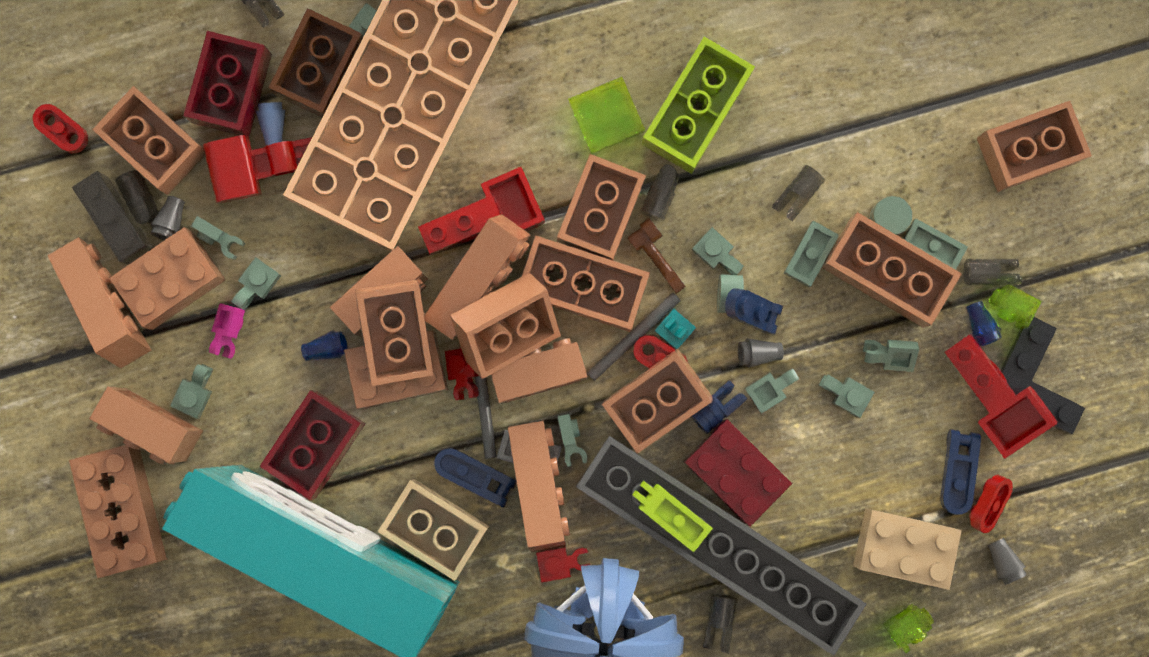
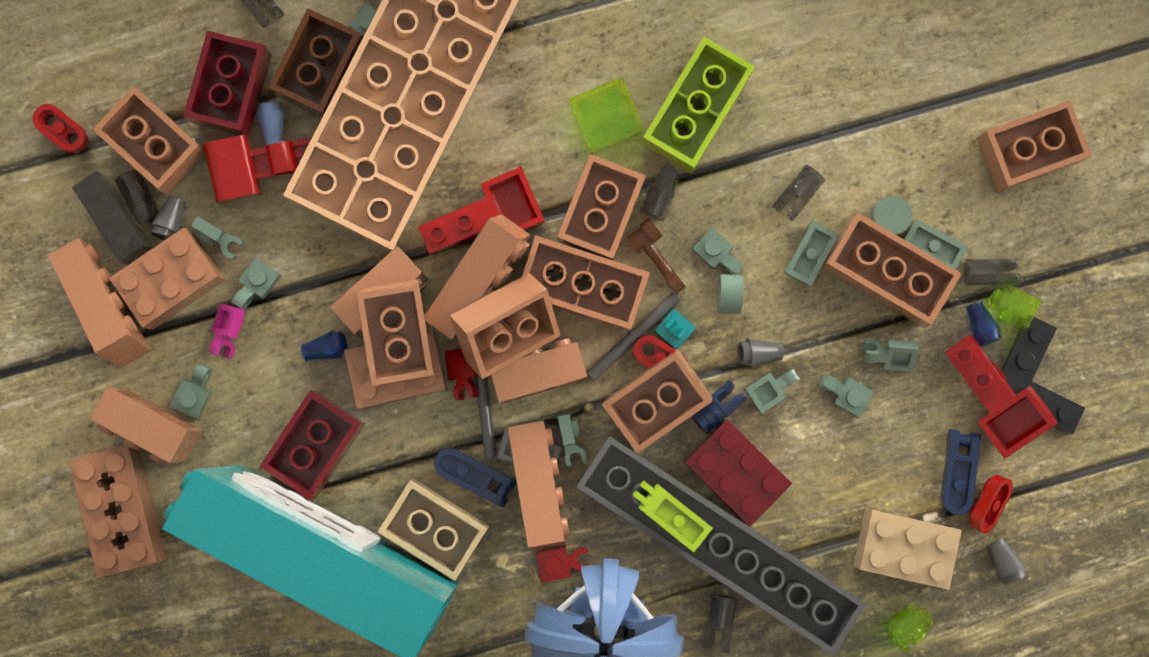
dark blue plate [725,288,783,335] -> none

